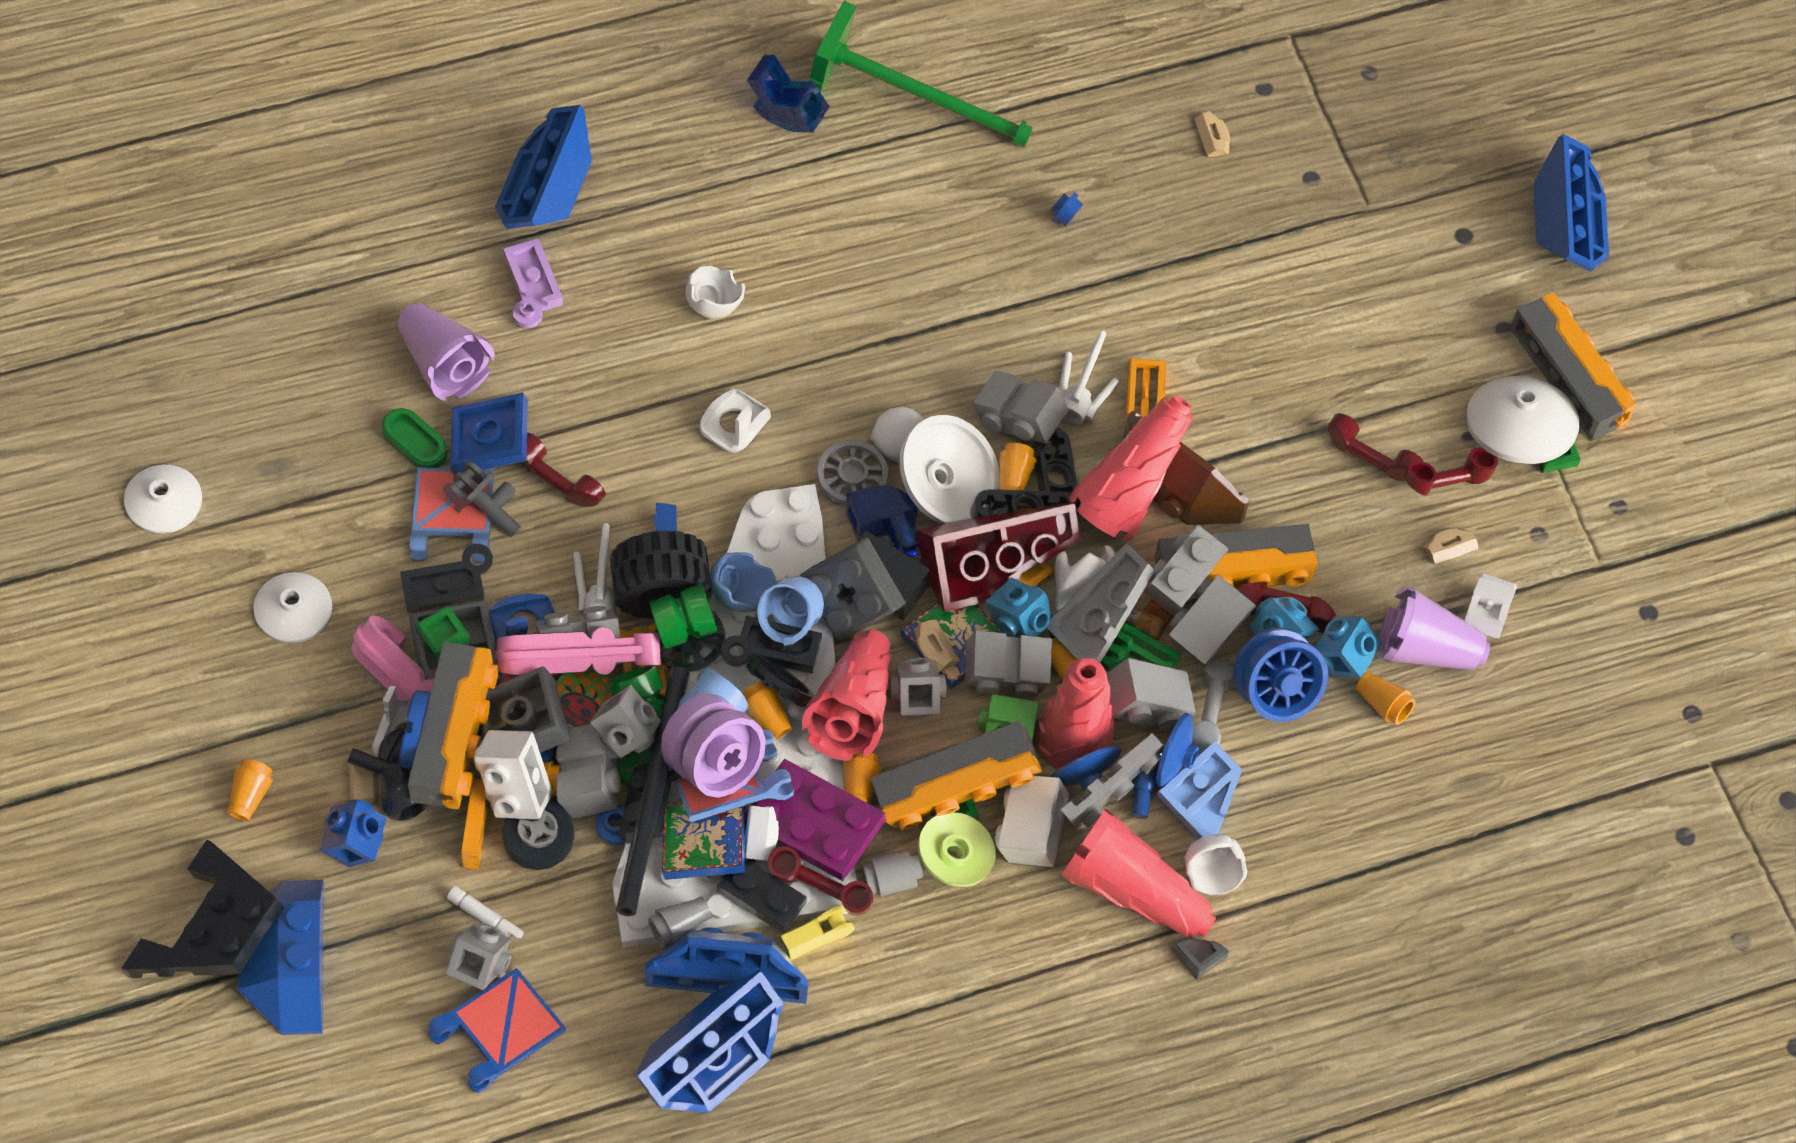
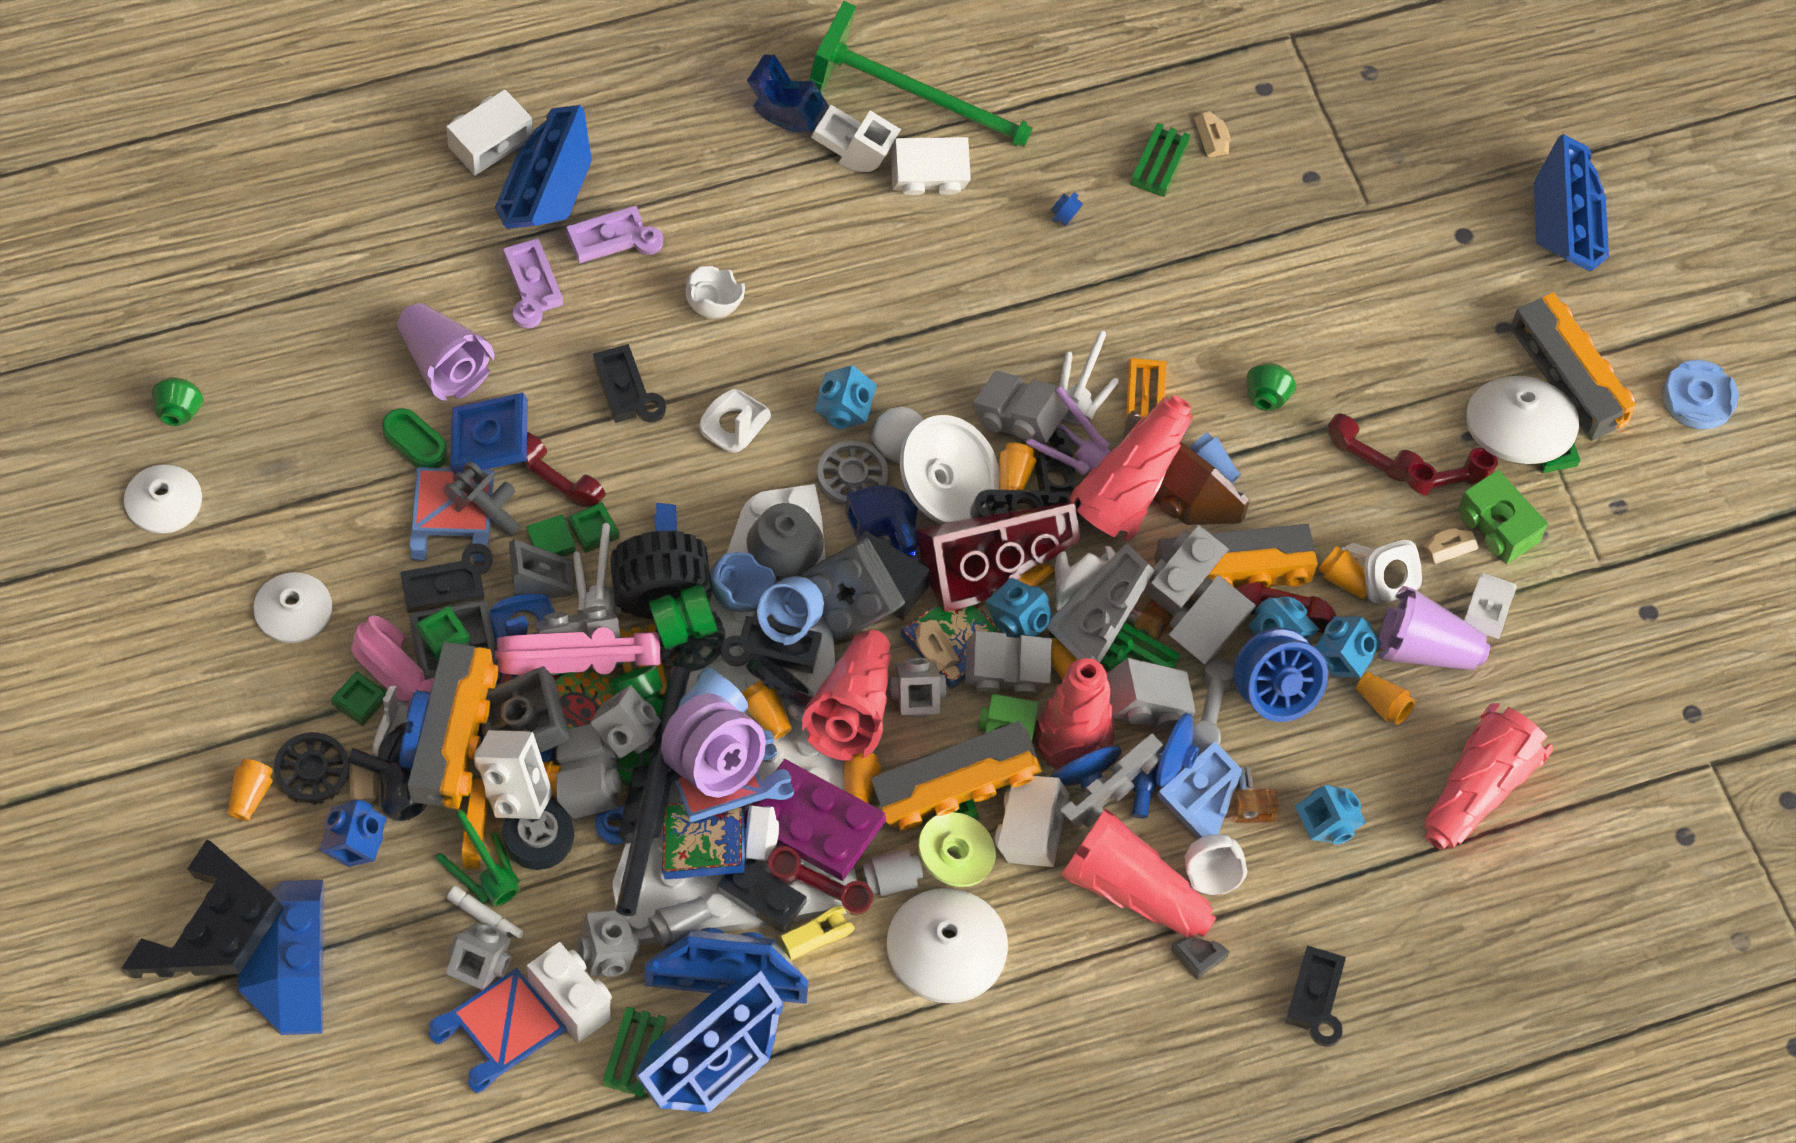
none -> green cone [152,377,204,426]
none -> black wheel [274,732,349,805]
none -> green tile [331,671,386,726]
none -> green plant [436,810,520,907]
none -> white brick [447,89,533,176]
none -> dark grey slope [509,539,575,598]
none -> green tile [526,515,576,556]
none -> white brick [527,942,612,1043]
none -> lavender hinge [566,206,664,264]
none -> green tile [568,502,620,553]
none -> light grey brick [577,910,639,977]
none -> black hinge [593,344,666,423]
none -> green tile [603,1006,666,1097]
none -> dark grey cone [746,503,824,580]
none -> white brick [811,105,901,172]
none -> dark azure brick [815,365,877,430]
none -> white dish [886,888,1008,1003]
none -> white brick [890,137,971,195]
none -> lavender plant [1026,387,1110,476]
none -> green tile [1131,122,1191,197]
none -> medium blue cone [1190,433,1241,483]
none -> clear orange piece [1234,767,1279,823]
none -> green cone [1246,363,1297,411]
none -> black hinge [1285,945,1346,1047]
none -> dark azure brick [1295,785,1366,845]
none -> light orange cone [1318,546,1367,600]
none -> white piece [1342,540,1422,604]
none -> coral cone [1424,703,1553,850]
none -> bright green brick [1458,469,1548,564]
none -> light blue tile [1662,360,1739,429]

